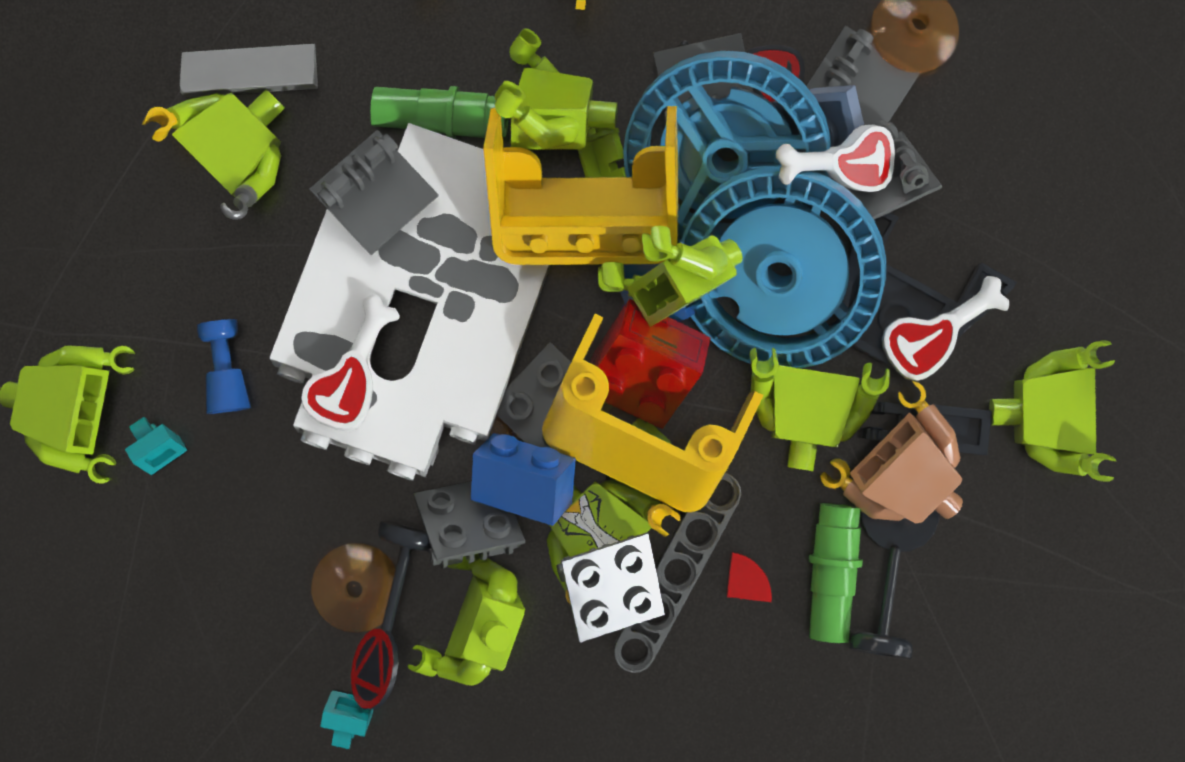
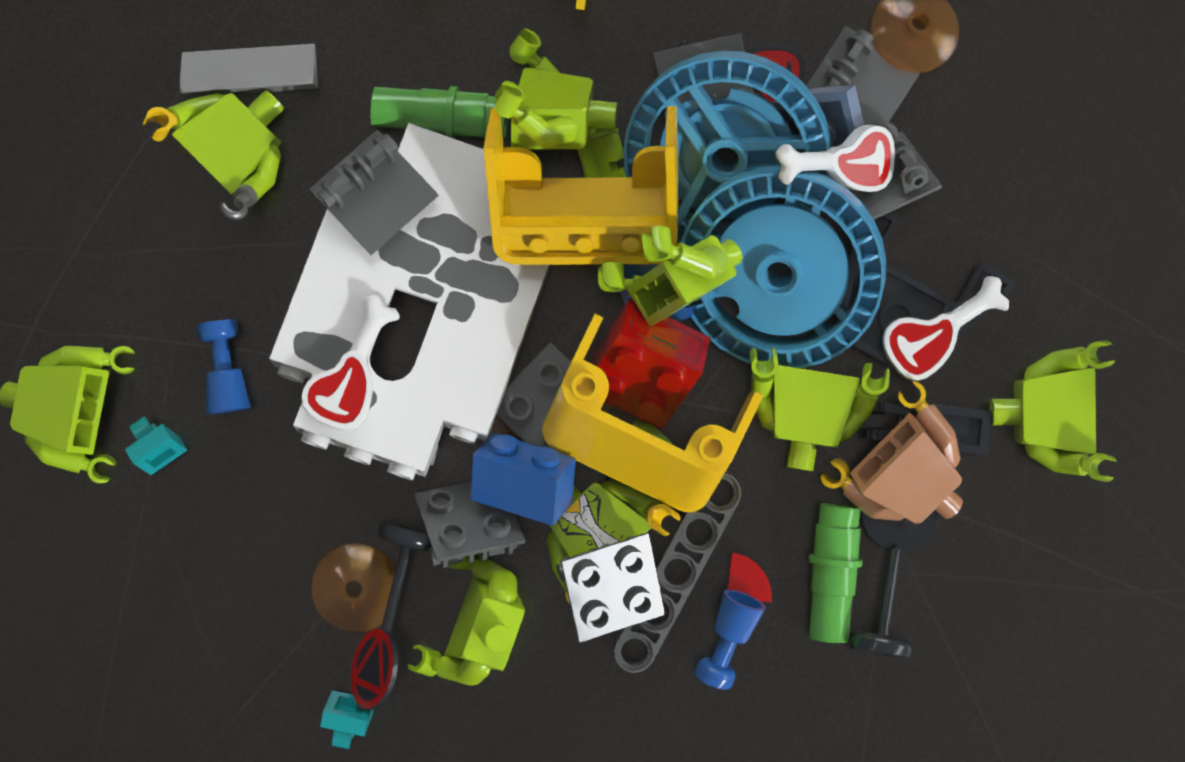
none -> blue piece [694,590,766,690]

